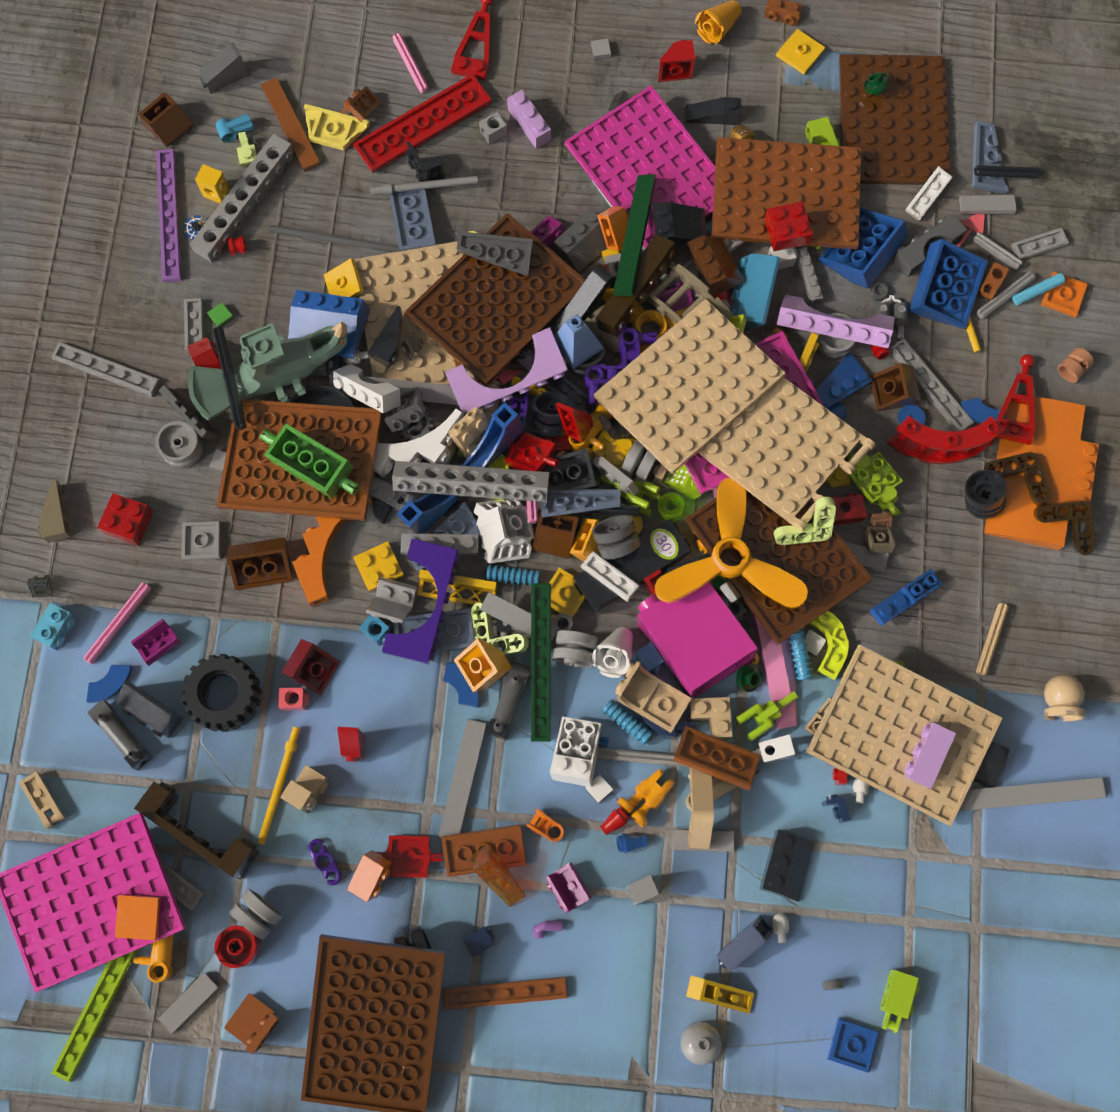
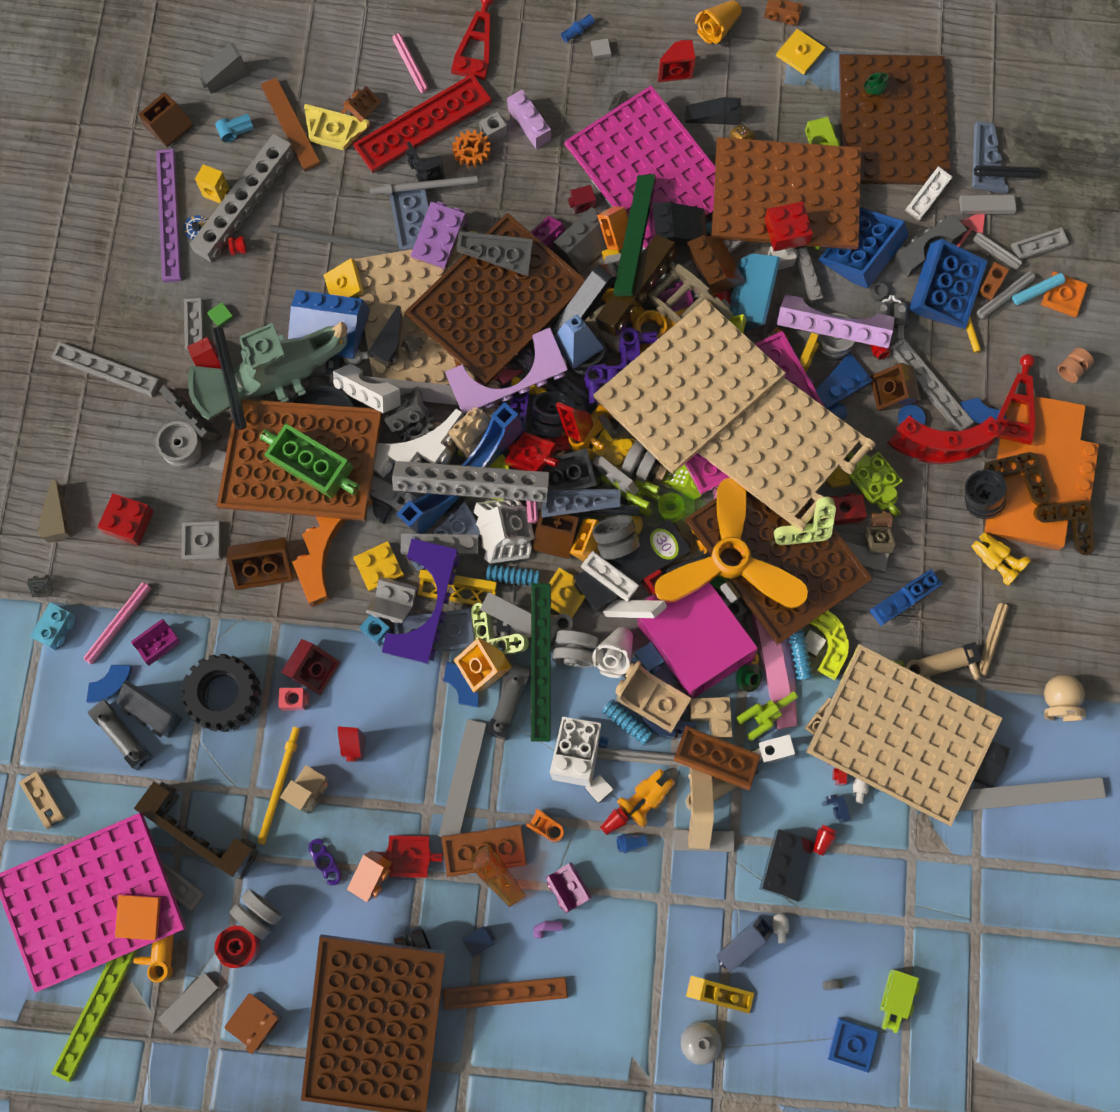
yellowish green plate [237,132,257,167] -> none
light grey brick [626,875,661,905] -> none
lavender brick [904,722,956,789] -> none
none -> medium lavender bracket [410,202,469,270]
none -> orange gear [452,129,491,168]
none -> blue pin [561,14,595,43]
none -> dark red brick [568,184,596,214]
none -> white tile [603,600,667,618]
none -> red cone [813,824,837,856]
none -> tan piece [905,642,982,681]
none -> yellow piece [971,532,1031,586]

